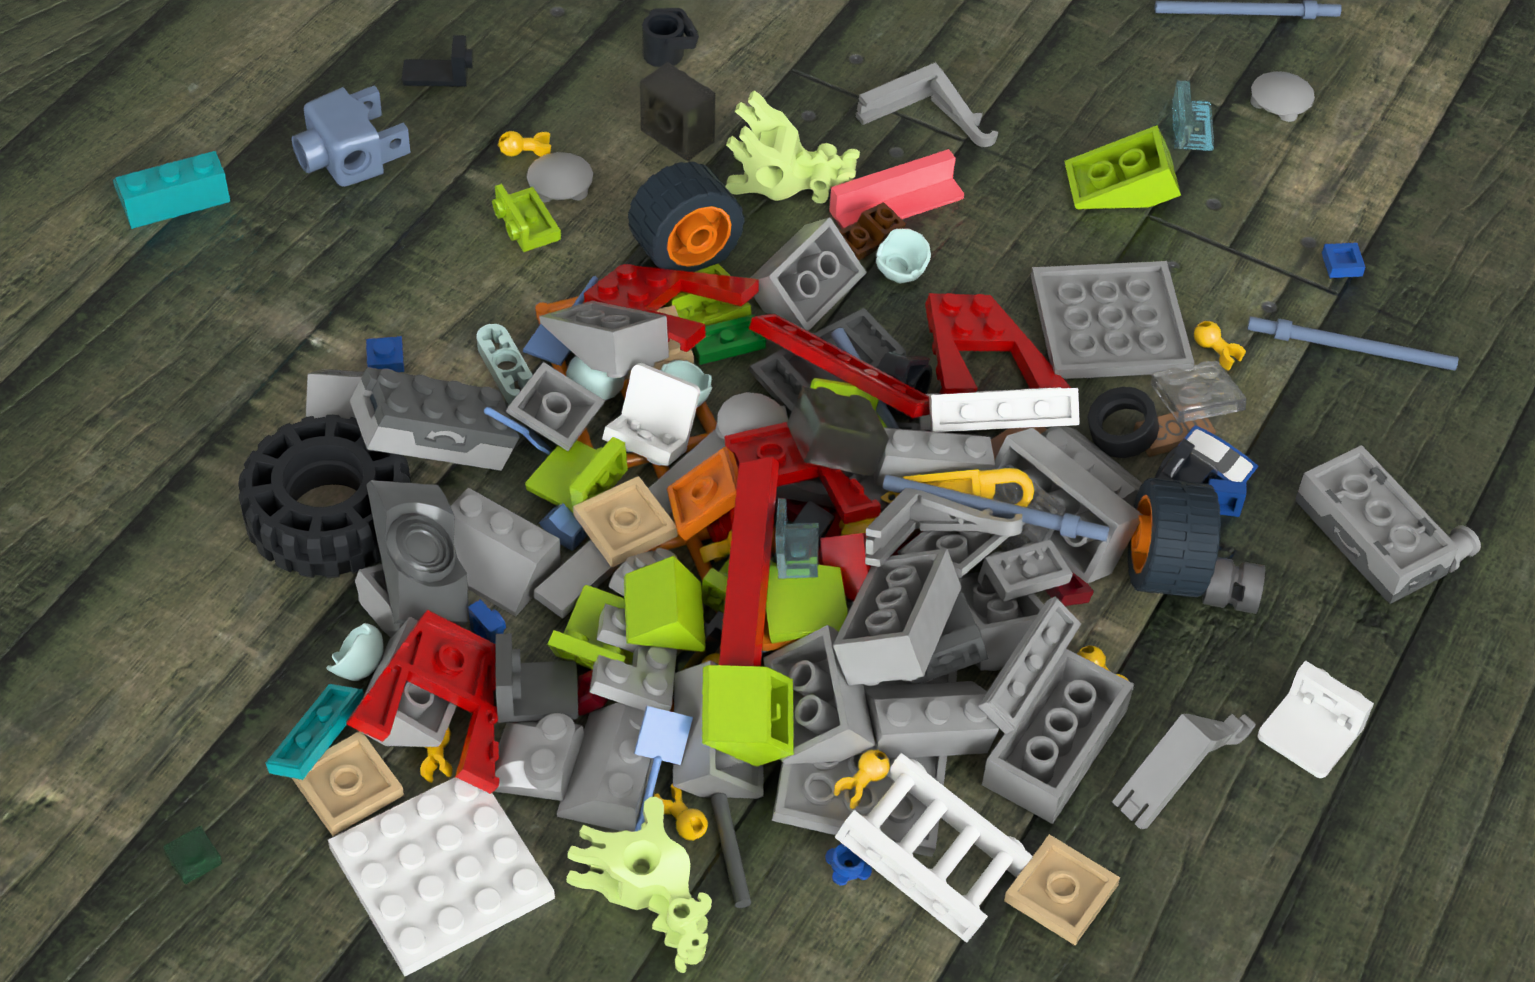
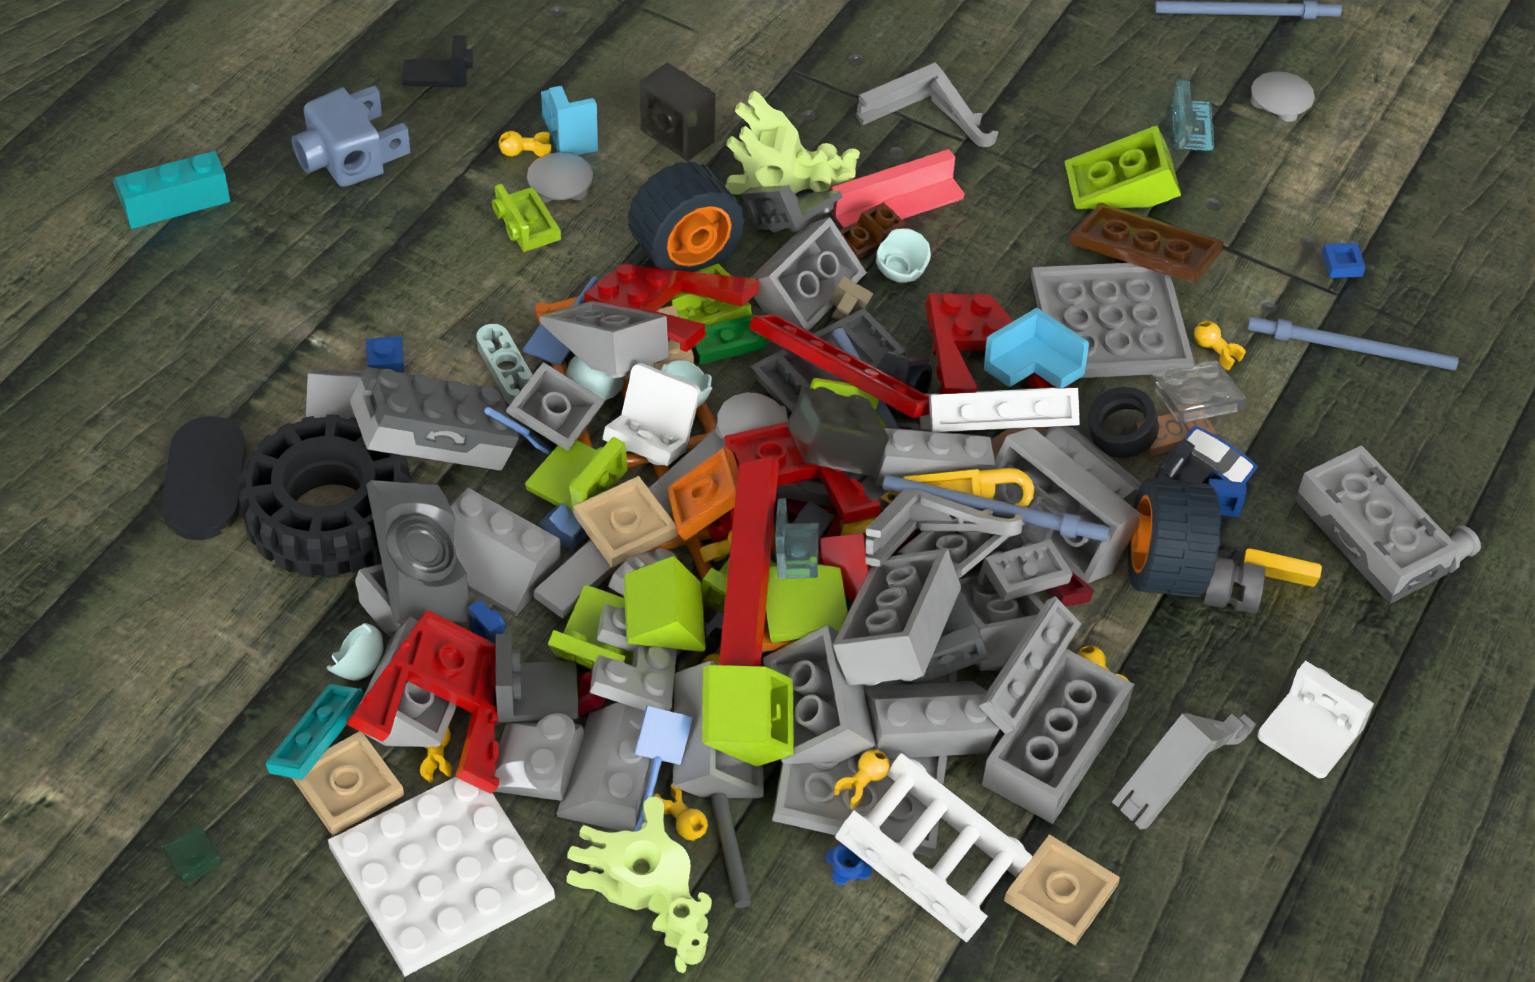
black piece [642,8,699,68] -> none
none -> black tile [162,416,246,540]
none -> medium azure panel [541,86,598,155]
none -> dark grey bracket [740,185,842,233]
none -> dark tan tile [829,276,874,321]
none -> medium azure panel [984,308,1089,389]
none -> reddish brown tile [1070,203,1224,284]
none -> yellow tile [1241,548,1322,587]

